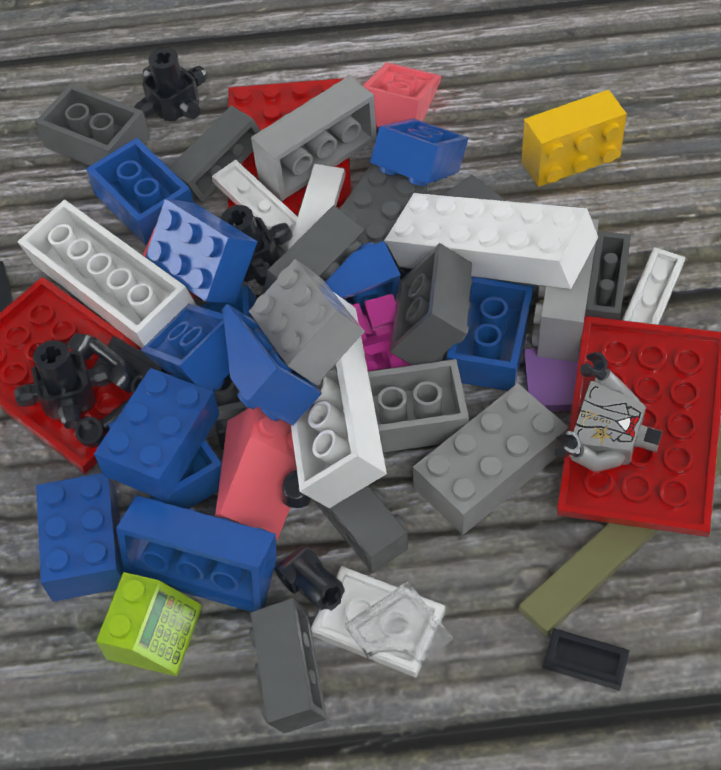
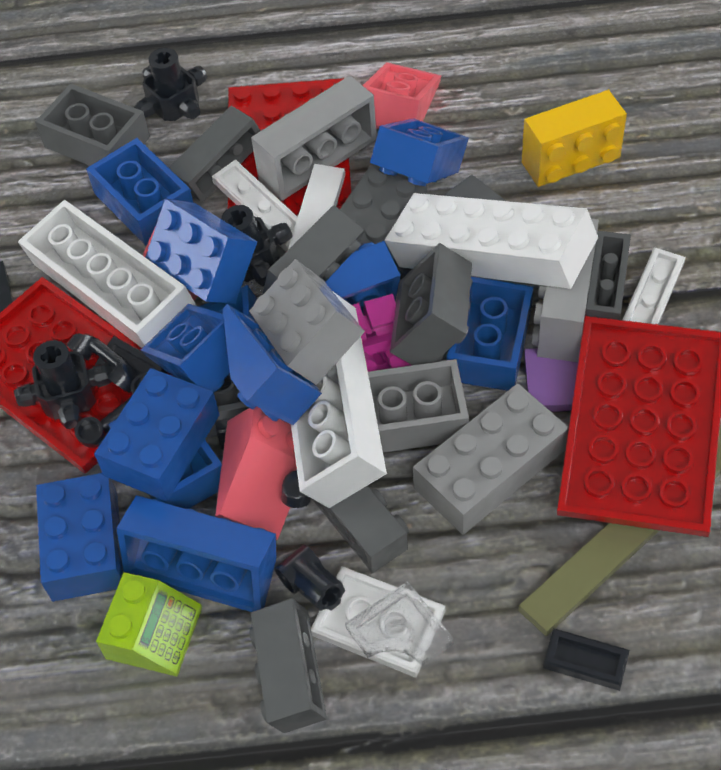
light grey torso [555,352,663,472] -> none

